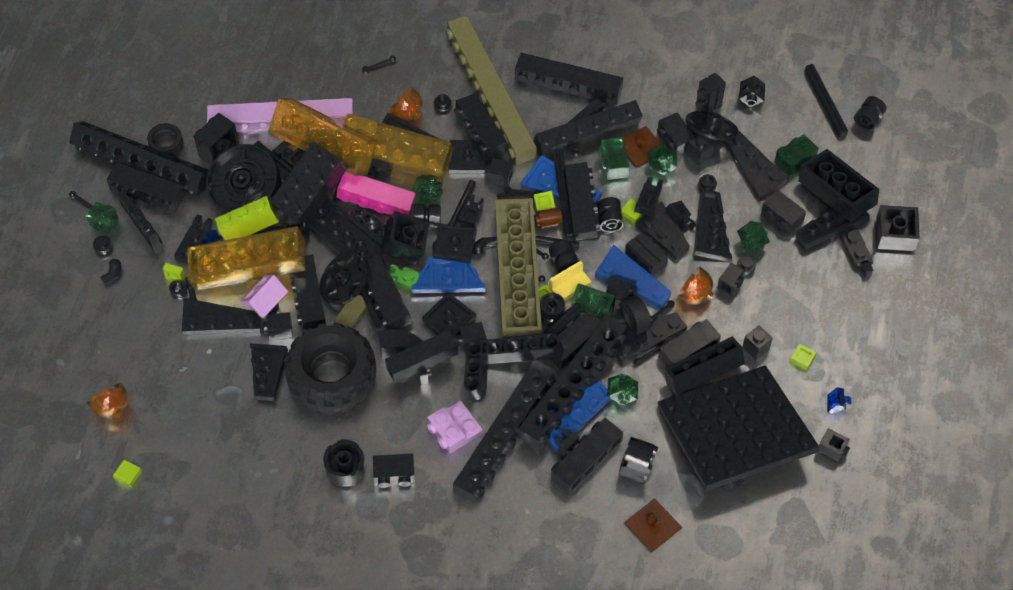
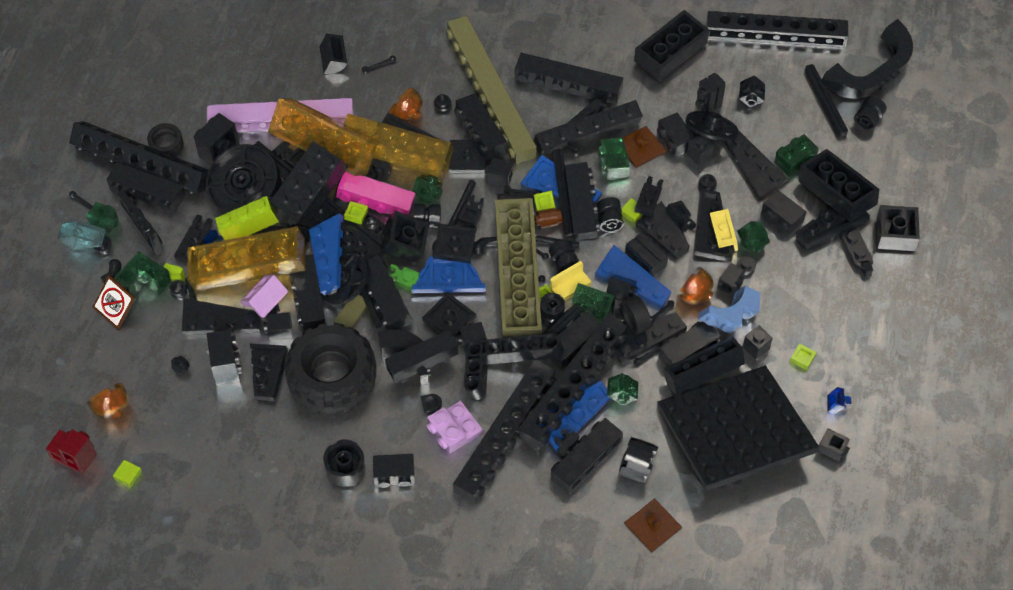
clear green brick [647,144,678,175] -> none
none -> dark red brick [46,429,97,474]
none -> clear light blue slope [57,221,106,251]
none -> piece [92,276,136,329]
none -> clear green brick [114,251,172,297]
none -> black plate [171,356,190,375]
none -> black brick [206,329,242,386]
none -> blue wing [309,213,344,295]
none -> black brick [319,33,347,74]
none -> lime tile [344,201,368,225]
none -> black tile [420,394,442,416]
none -> black brick [634,10,710,81]
none -> medium blue arch [698,286,761,333]
none -> black brick [706,11,848,48]
none -> light yellow panel [710,209,738,251]
none -> black arch [821,19,913,99]

